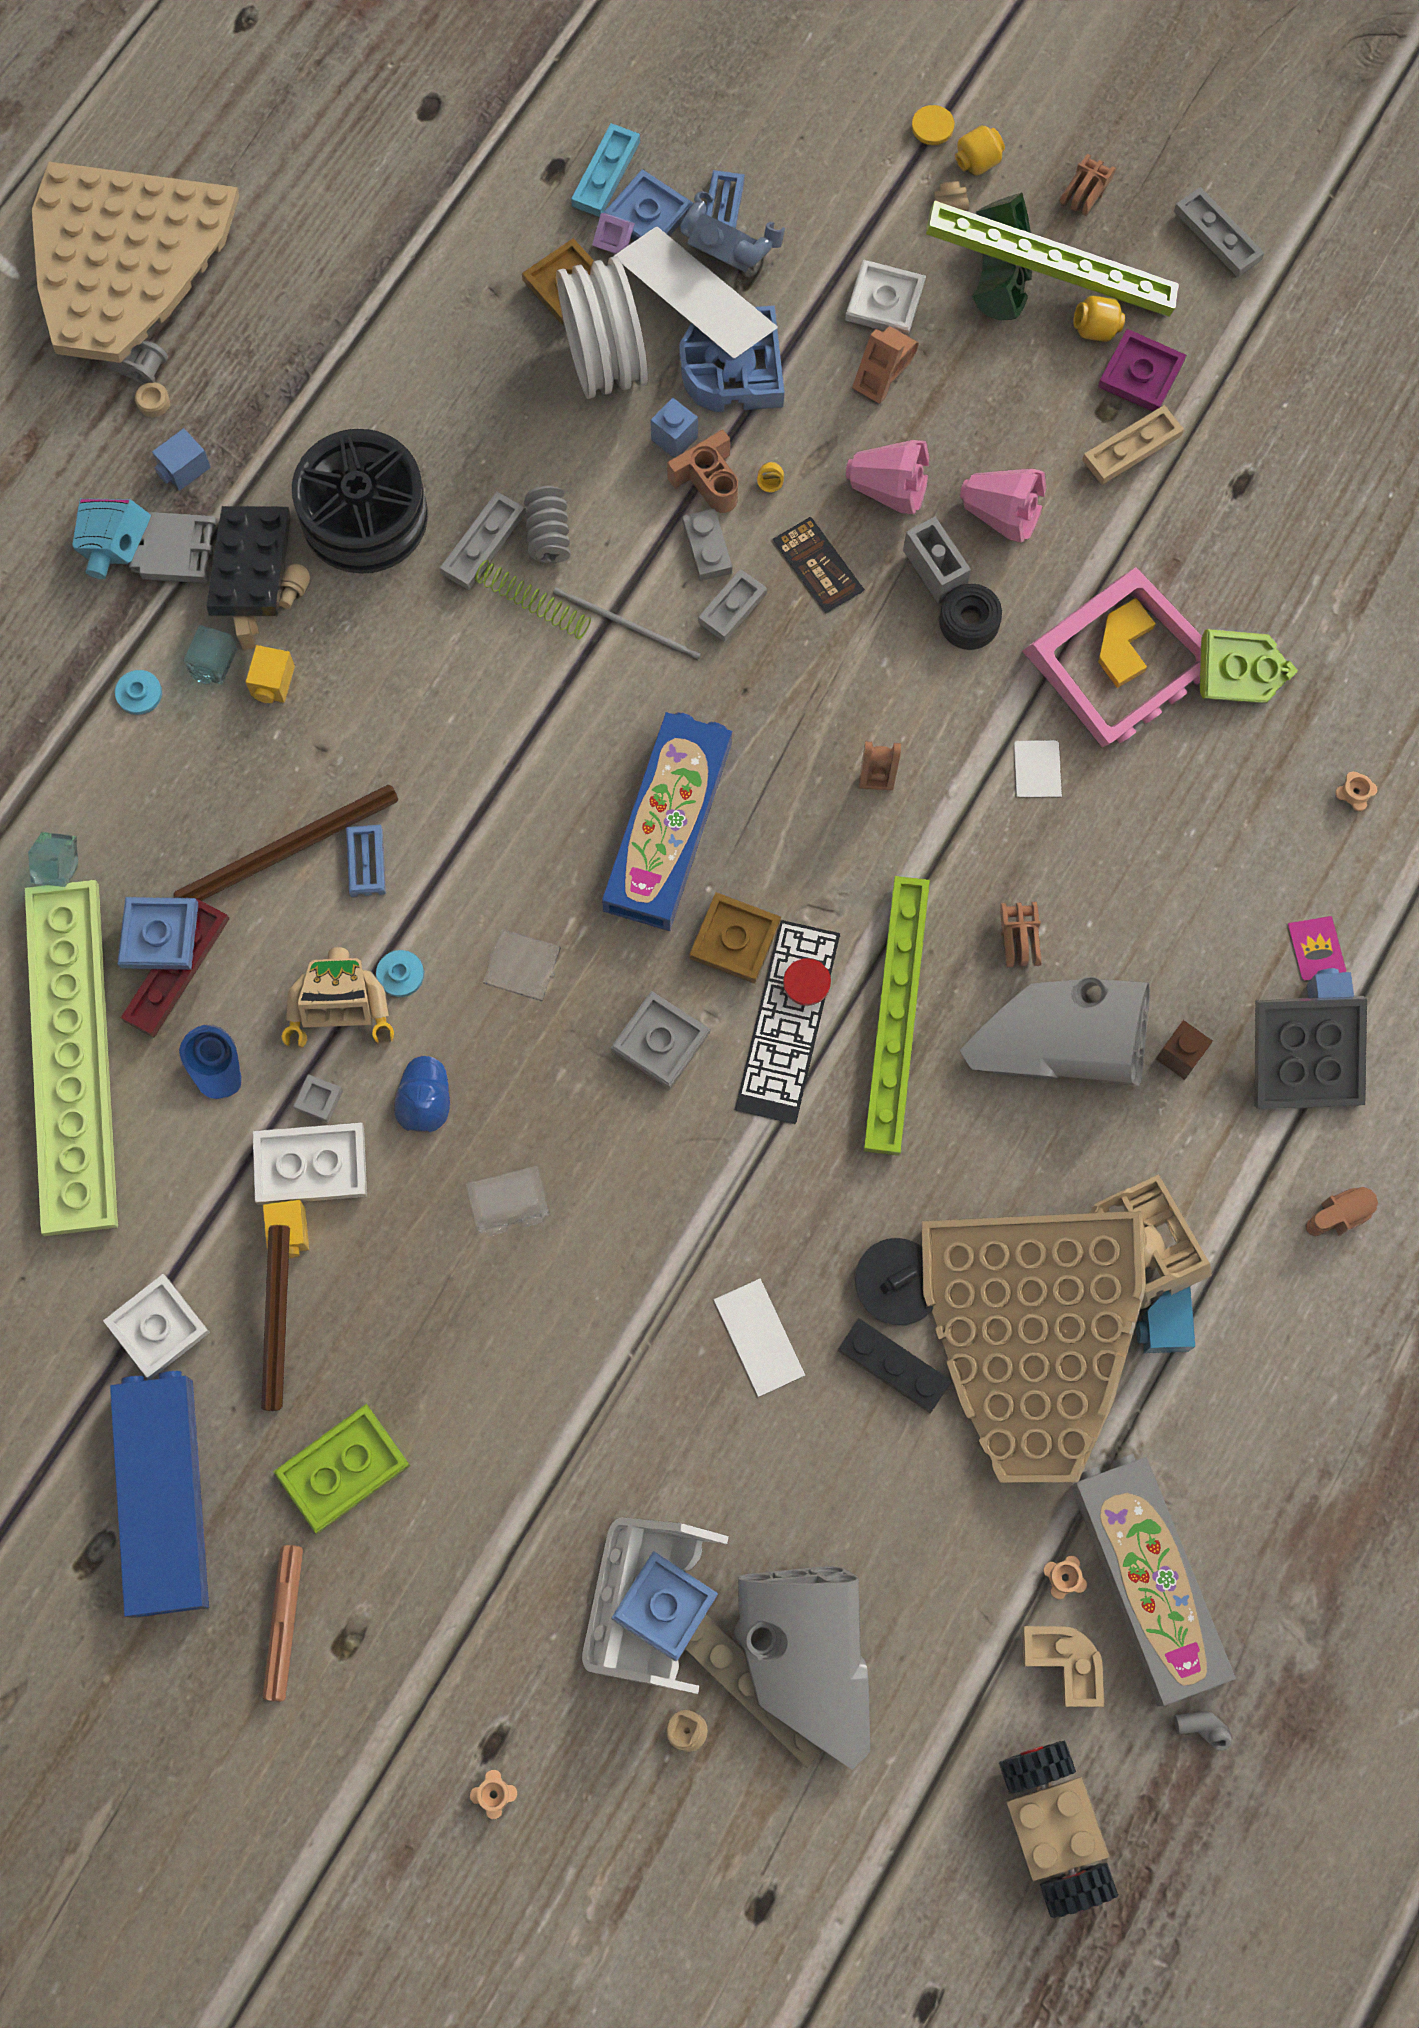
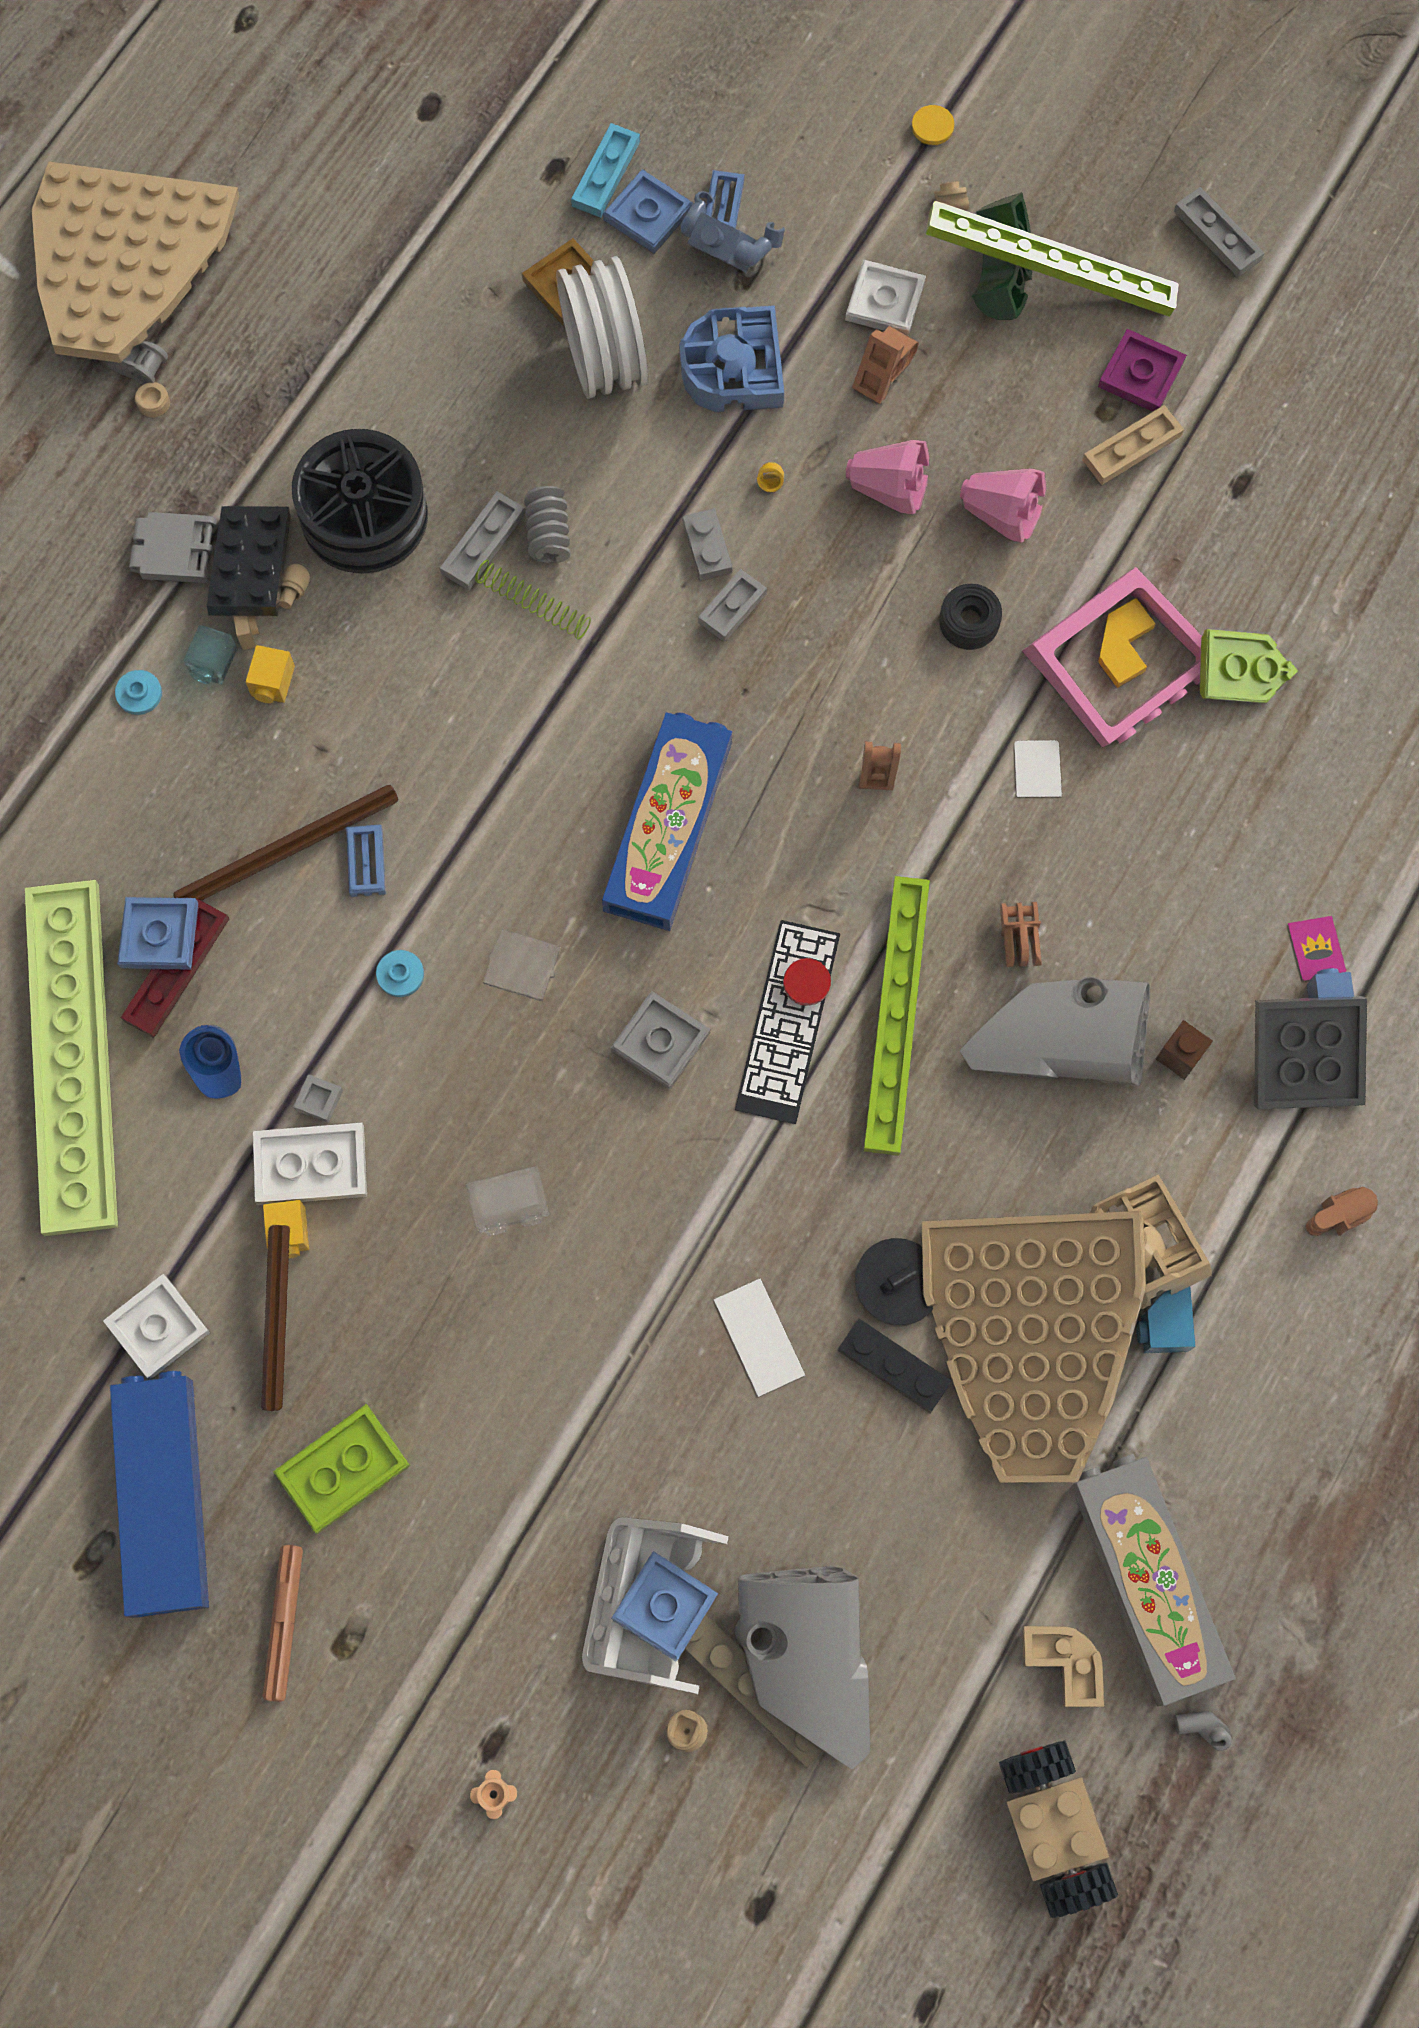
clear light blue brick [28,832,78,887] -> none
medium azure torso [73,498,151,579] -> none
medium blue brick [152,428,211,491] -> none
tan torso [281,947,394,1048] -> none
blue piece [394,1056,450,1133] -> none
light grey piece [553,587,701,660] -> none
lavender plate [592,213,635,254] -> none
white sticker [614,227,778,358] -> none
medium blue brick [651,398,698,458] -> none
nougat tile [667,429,738,513] -> none
pearl gold plate [689,892,781,984] -> none
black sticker [772,517,865,614] -> none
light grey brick [903,516,971,603] -> none
yellow head [955,125,1005,176] -> none
light nougat plate [1043,1556,1087,1599] -> none
nougat arm [1059,154,1116,216] -> none
yellow head [1073,296,1125,342] -> none
light nougat plate [1335,771,1377,811] -> none

